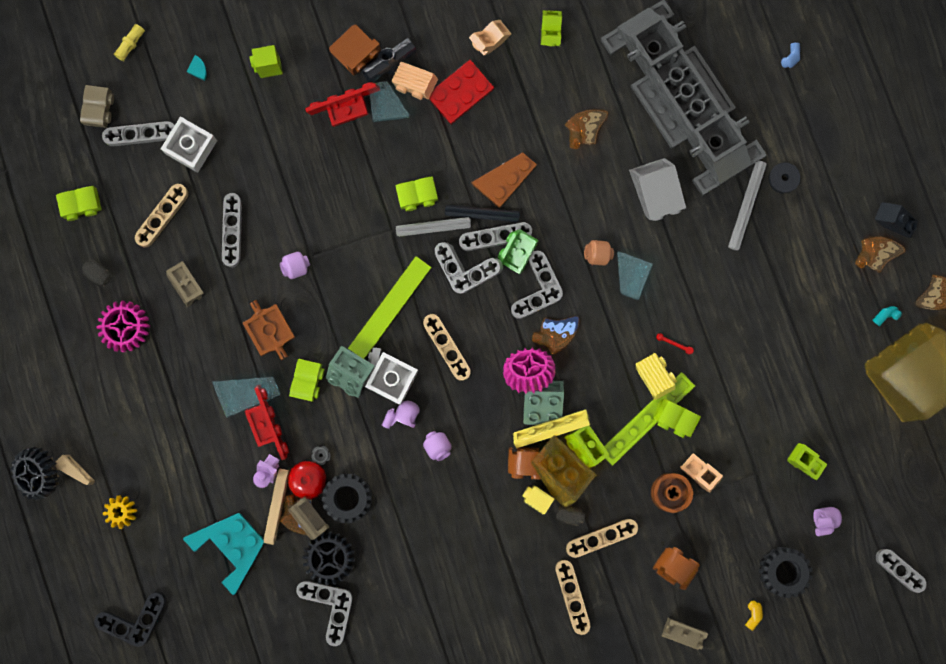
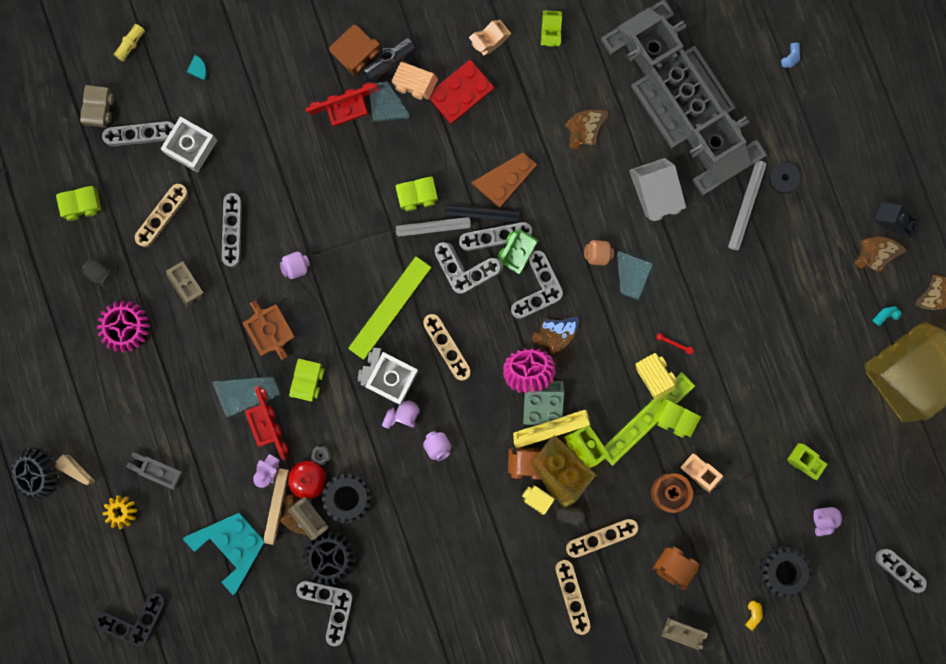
lime brick [250,45,283,78] -> none
sand green bracket [326,346,375,398] -> none
none -> dark grey hinge [126,452,183,490]

